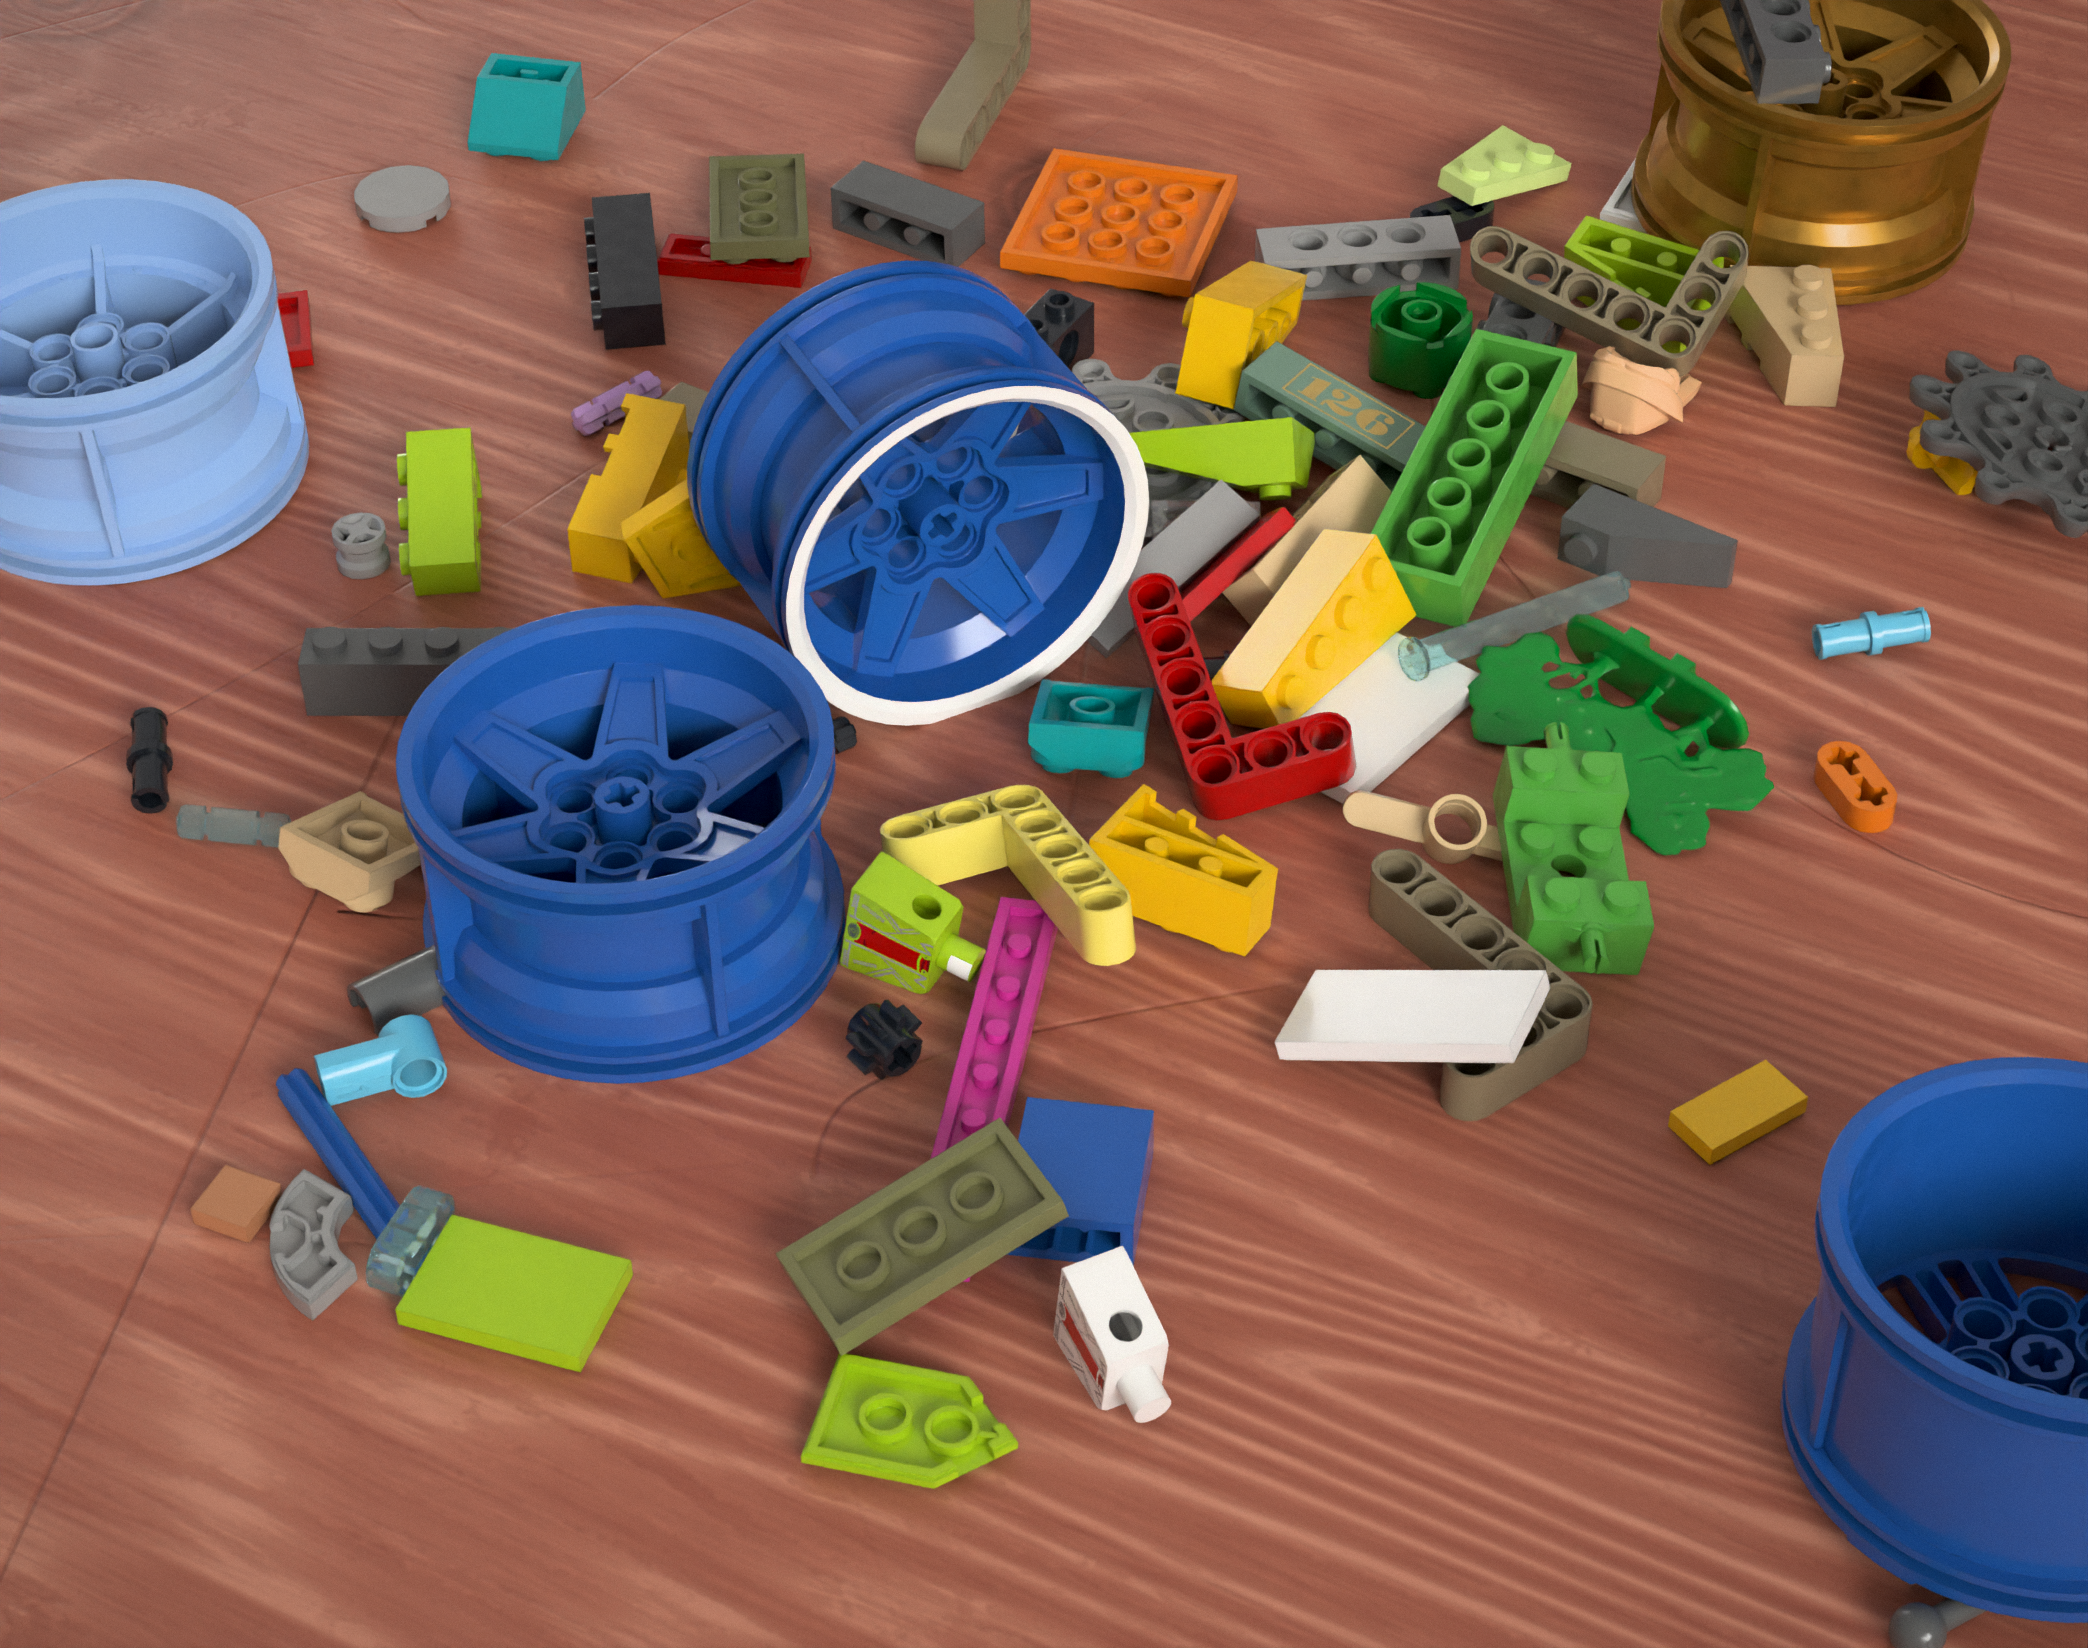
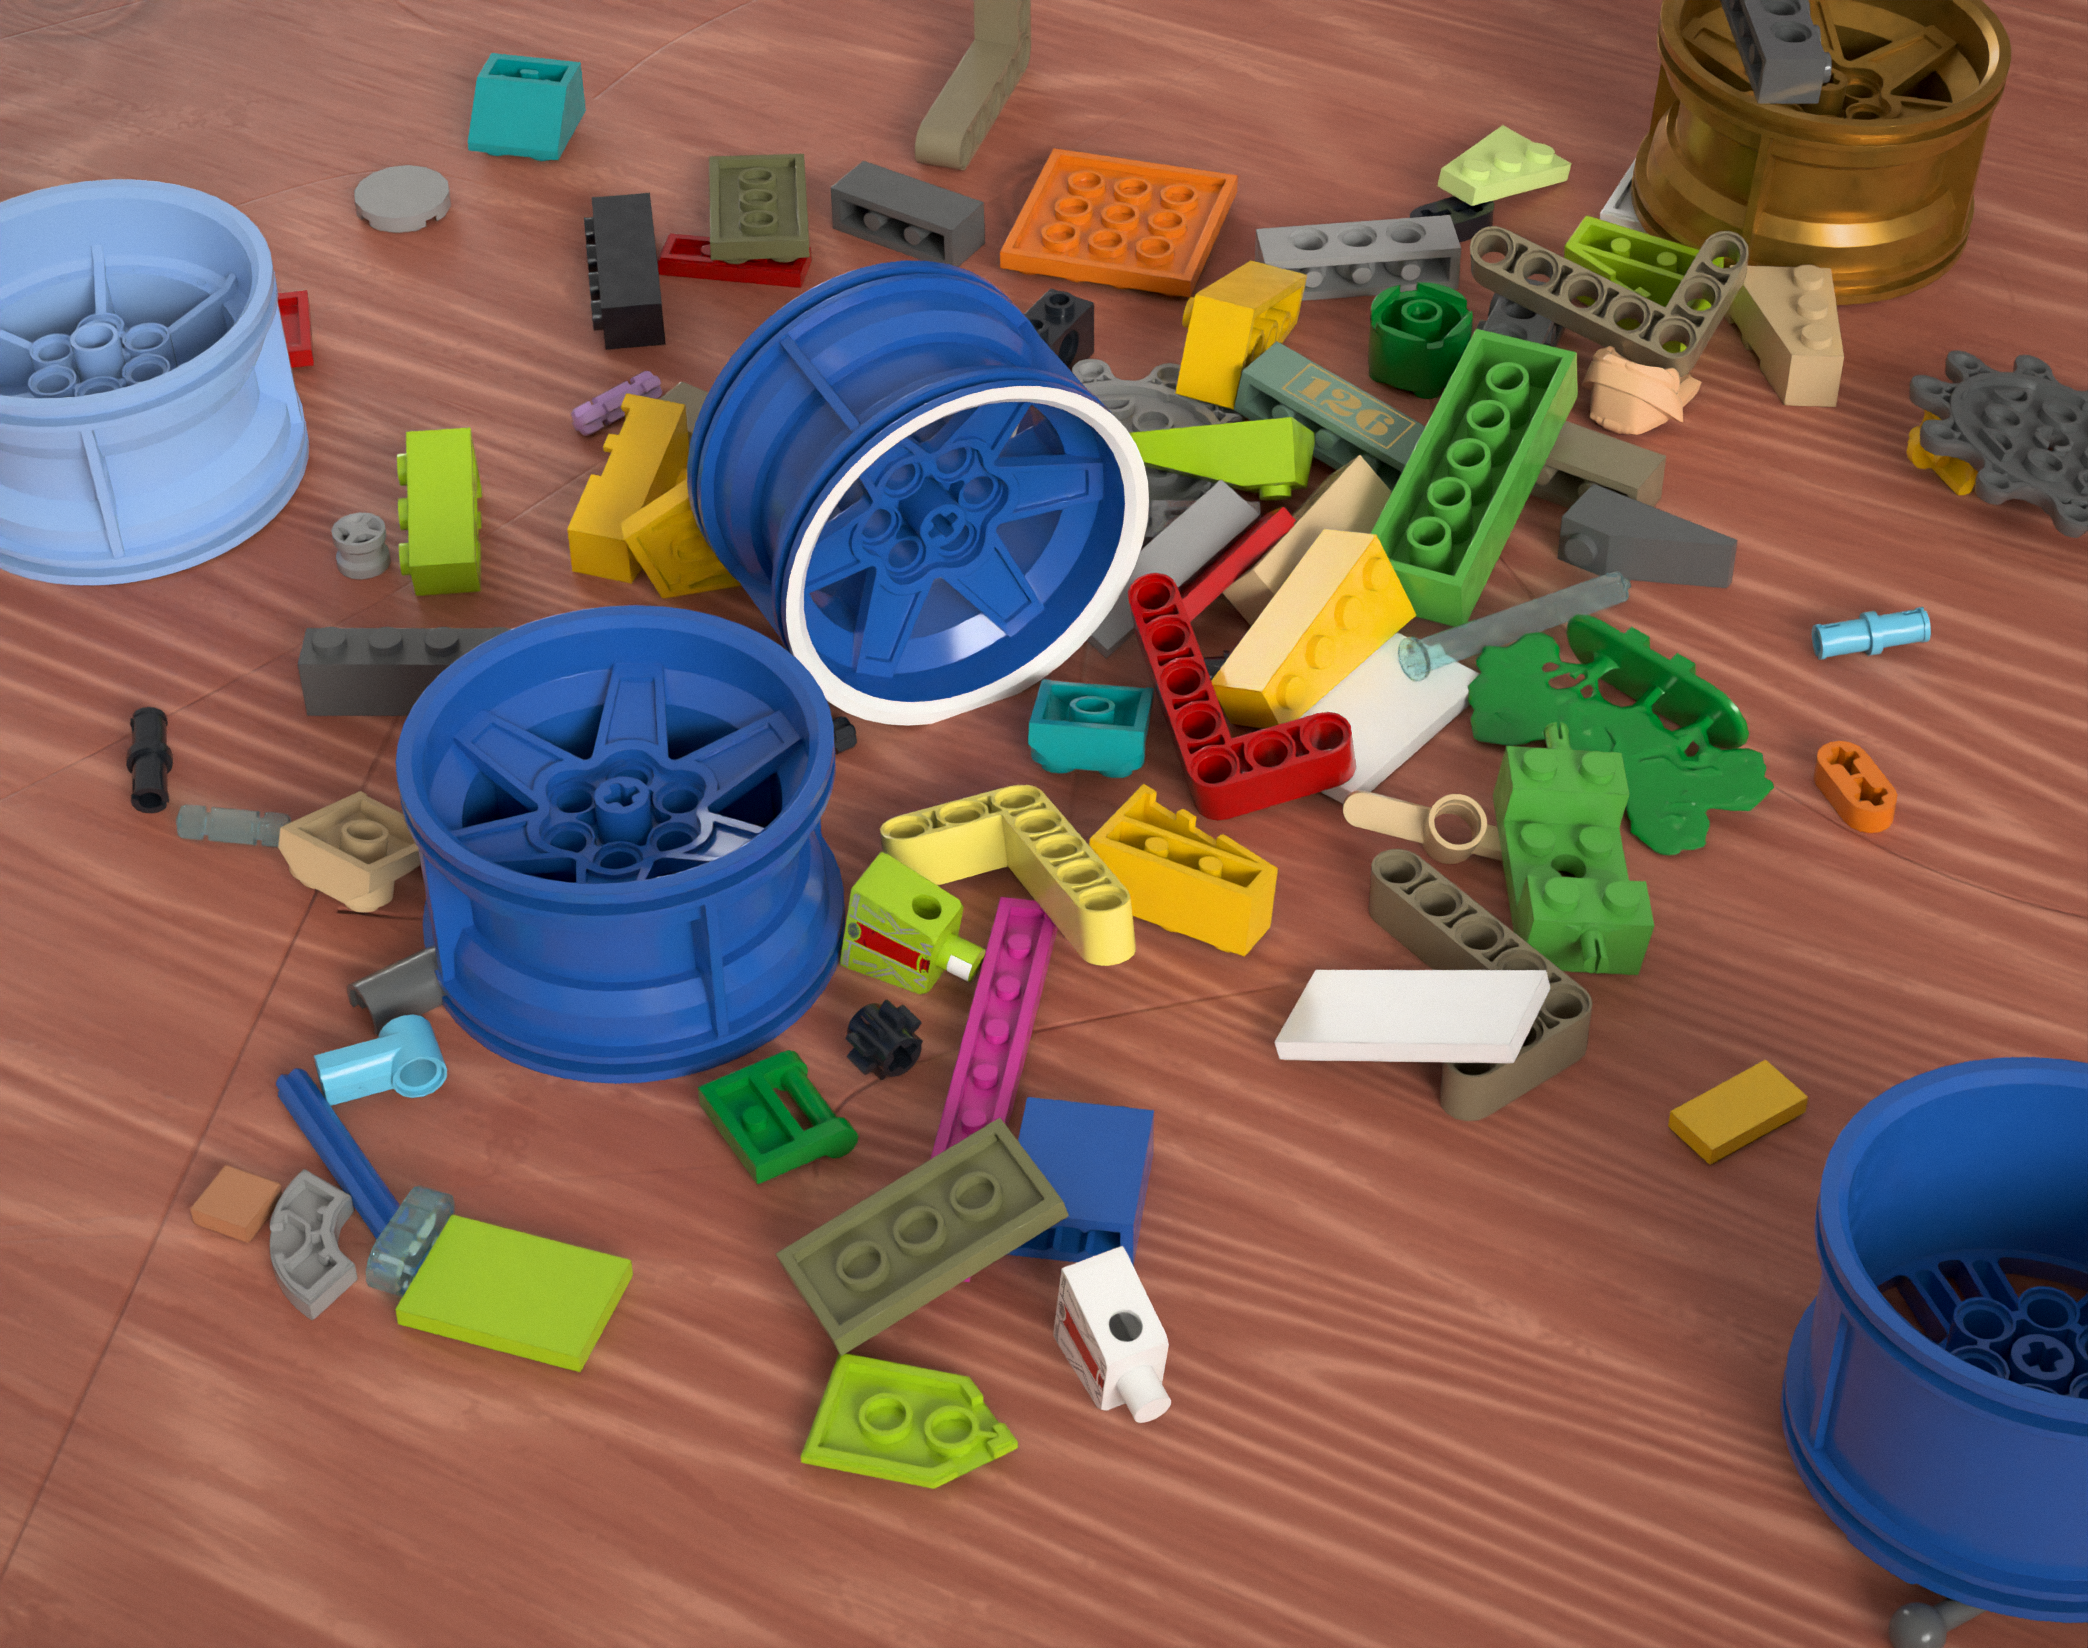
none -> green plate [698,1050,859,1185]

